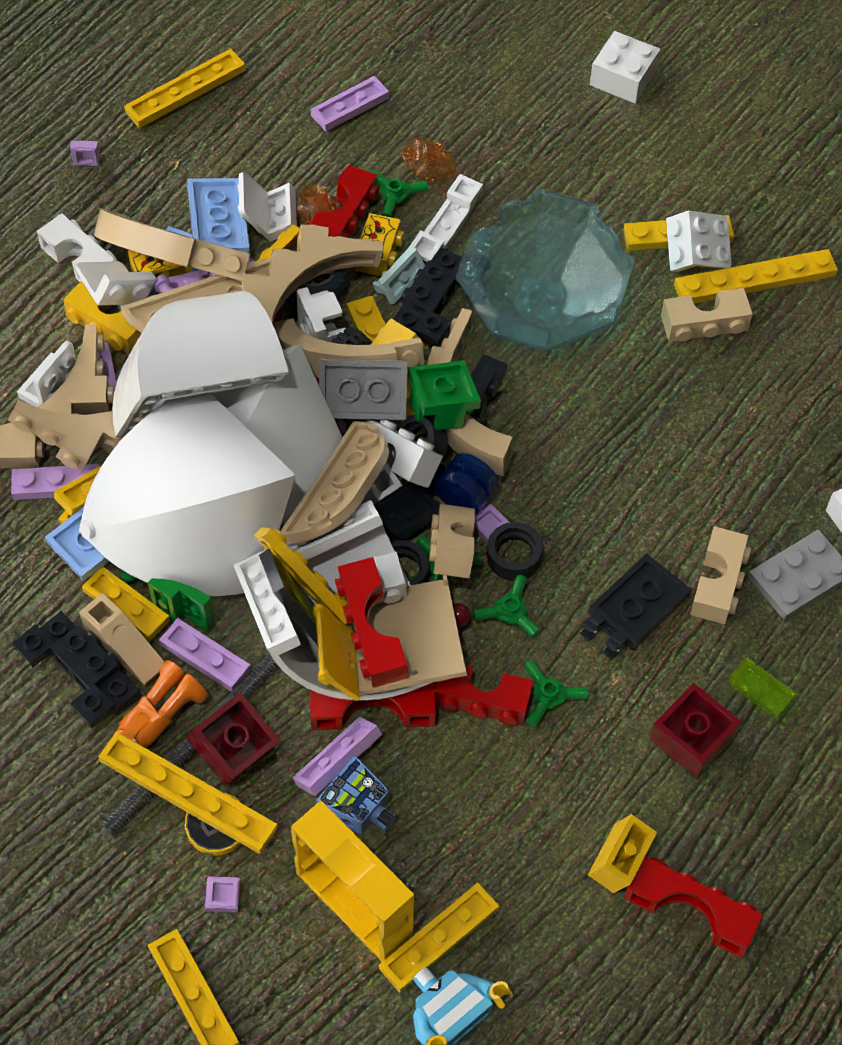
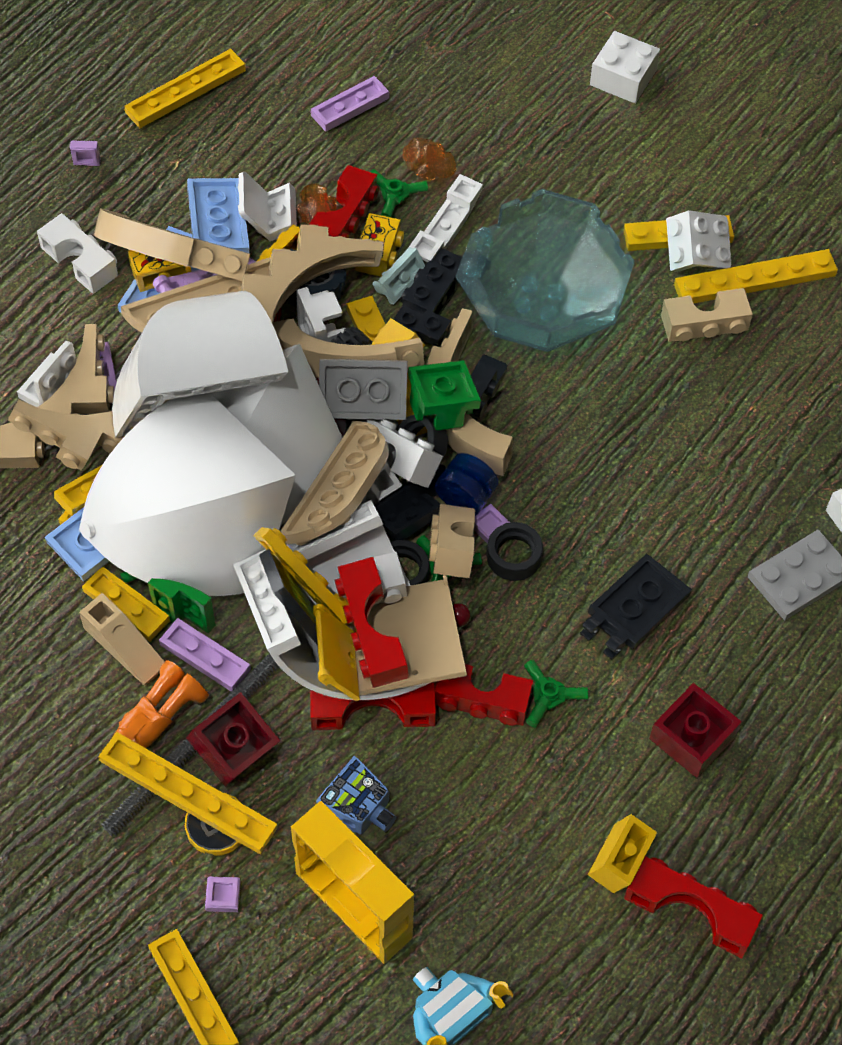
lavender plate [11,464,99,500] -> none
black bracket [12,611,141,729] -> none
yellow arch [63,281,141,355] -> none
white bracket [75,261,156,306] -> none
lavender plate [293,717,382,796] -> none
yellow plate [379,882,499,993] -> none
green piece [473,575,541,639] -> none
tan arch [690,526,751,624] -> none
clear neon green plate [727,658,797,720] -> none

